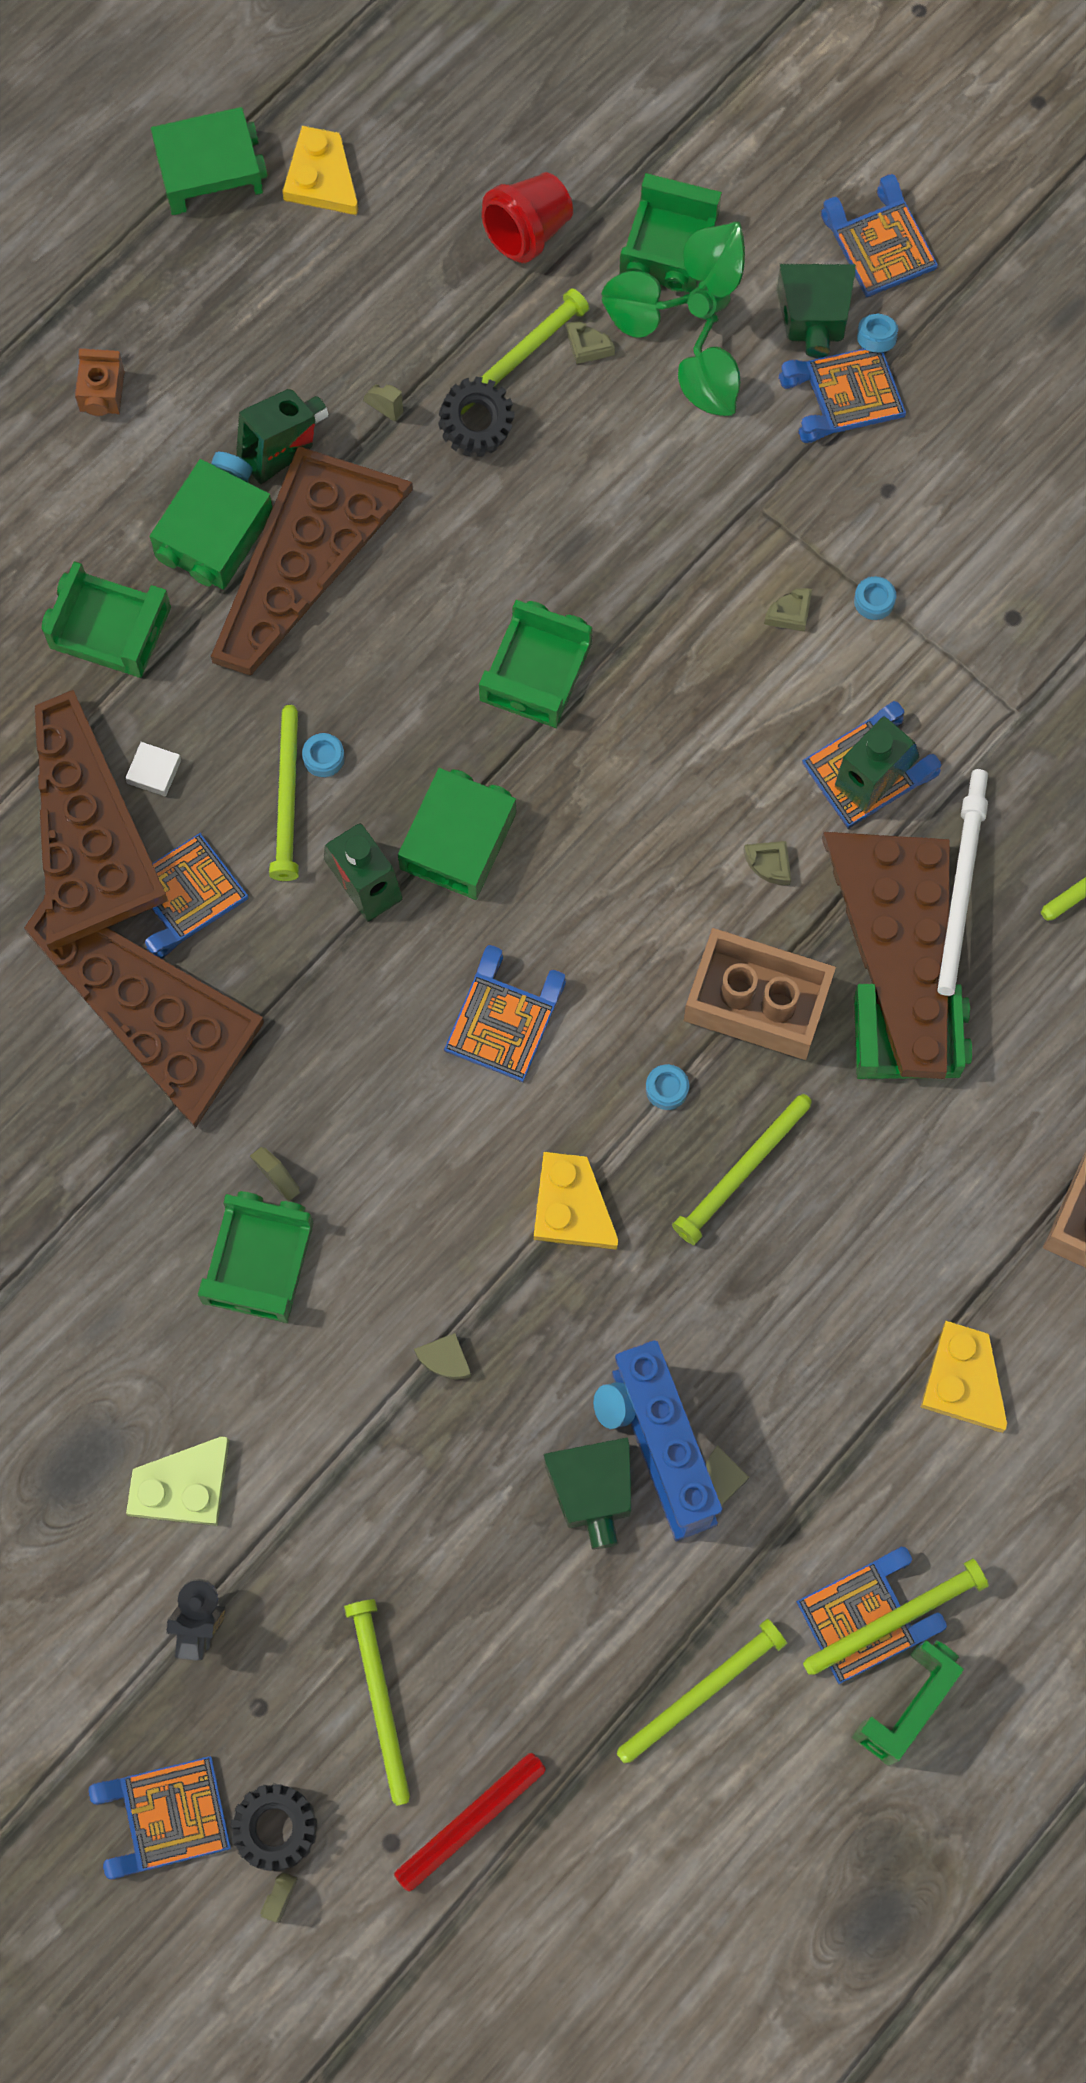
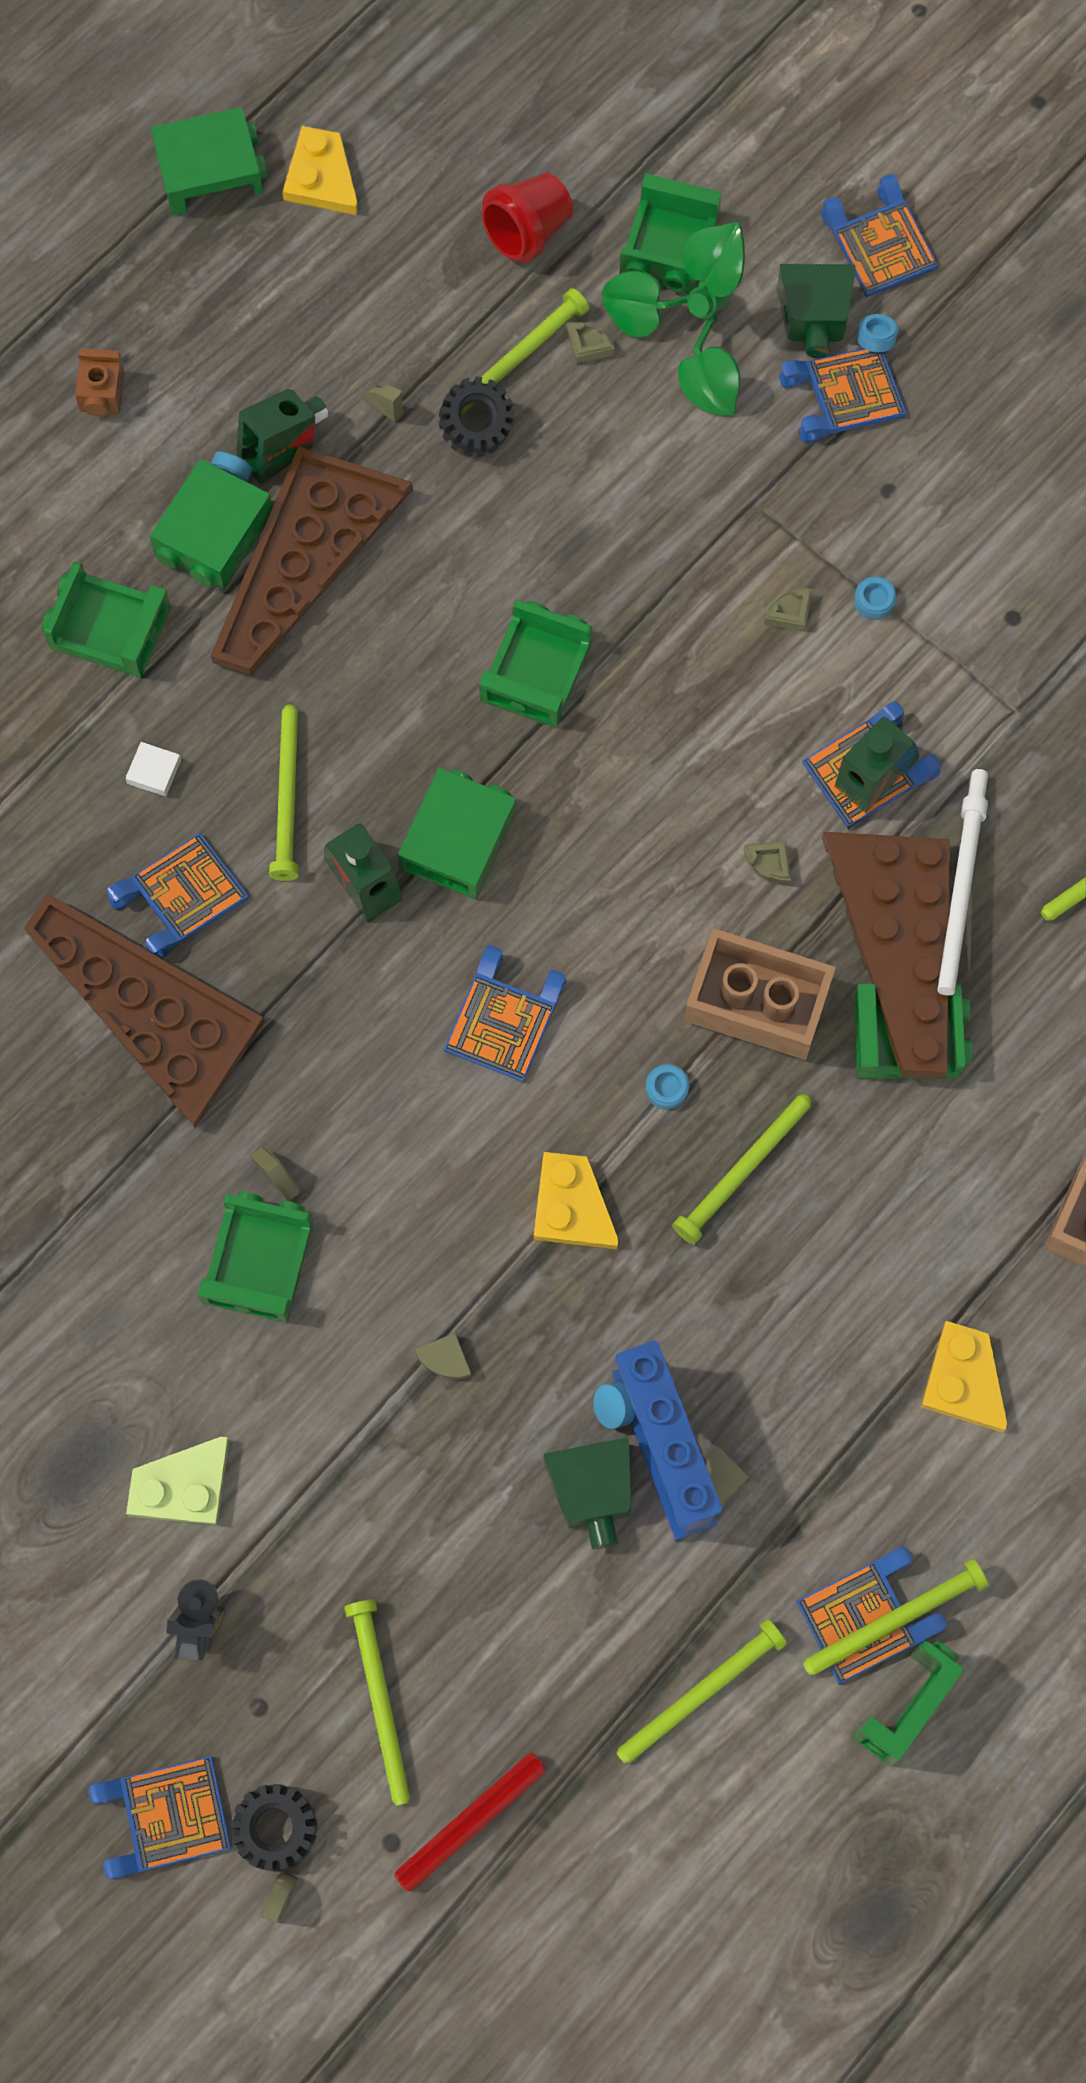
reddish brown wing [35,690,168,951] -> none
dark azure tile [302,733,345,777] -> none

